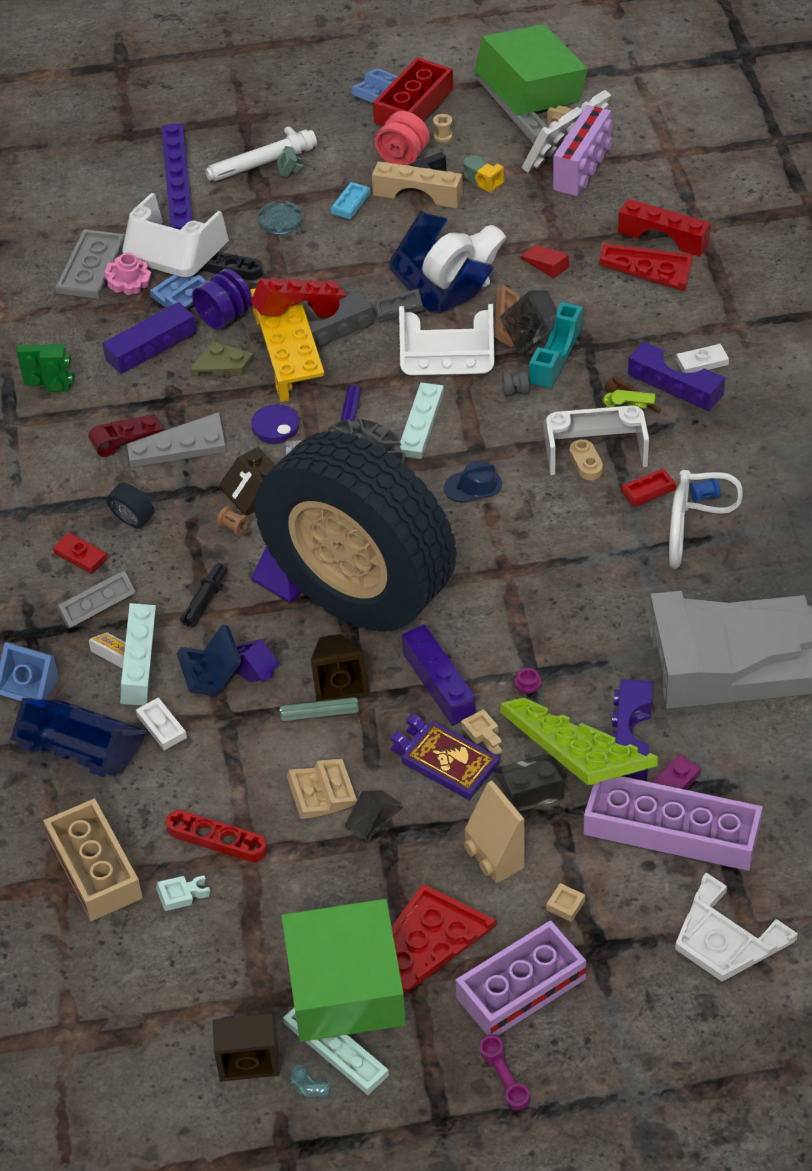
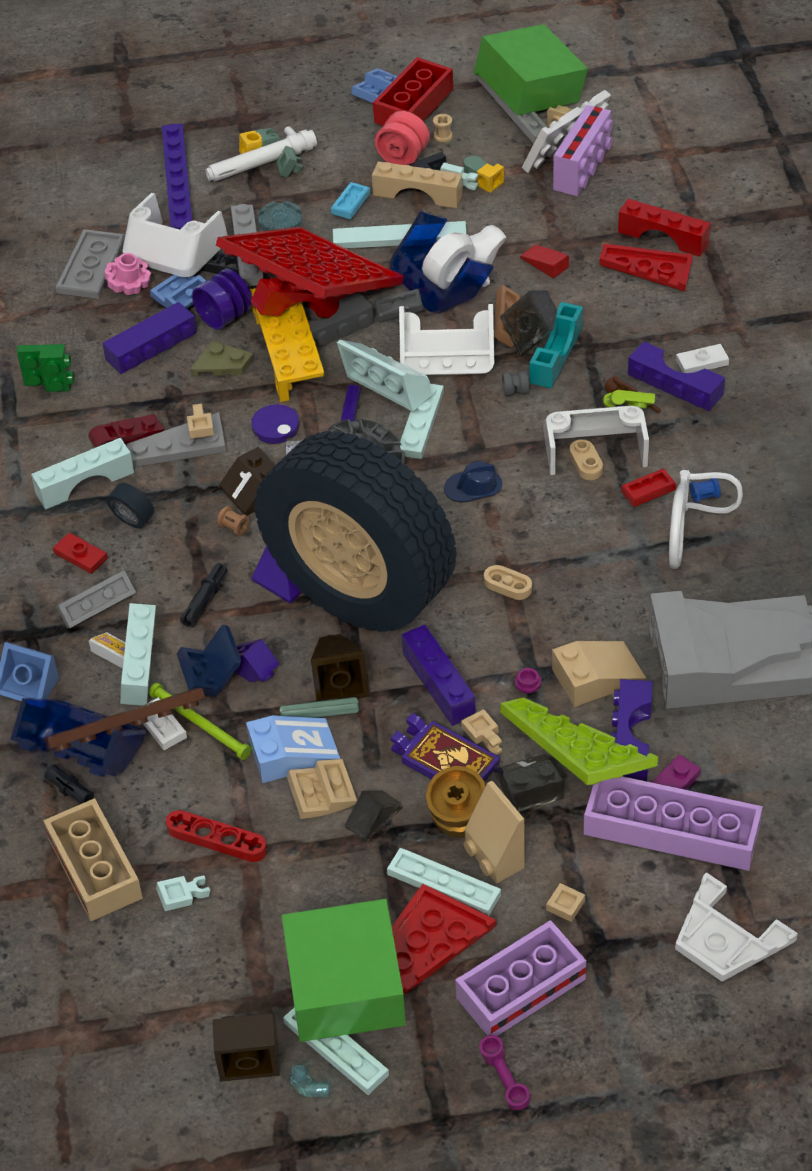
none -> light aqua arch [31,438,134,510]
none -> reddish brown plate [44,688,205,752]
none -> black pin [44,764,94,804]
none -> lime bar [149,683,252,760]
none -> tan plate [187,403,214,439]
none -> red plate [215,227,404,299]
none -> light grey plate [231,204,263,286]
none -> yellow leg [239,128,281,154]
none -> light blue slope [246,716,340,783]
none -> light aqua tile [333,221,466,249]
none -> light aqua slope [337,340,432,411]
none -> light aqua plate [387,848,501,916]
none -> pearl gold wheel [426,766,486,838]
none -> light aqua plate [440,163,478,190]
none -> tan plate [484,565,532,600]
none -> tan slope [552,641,647,707]

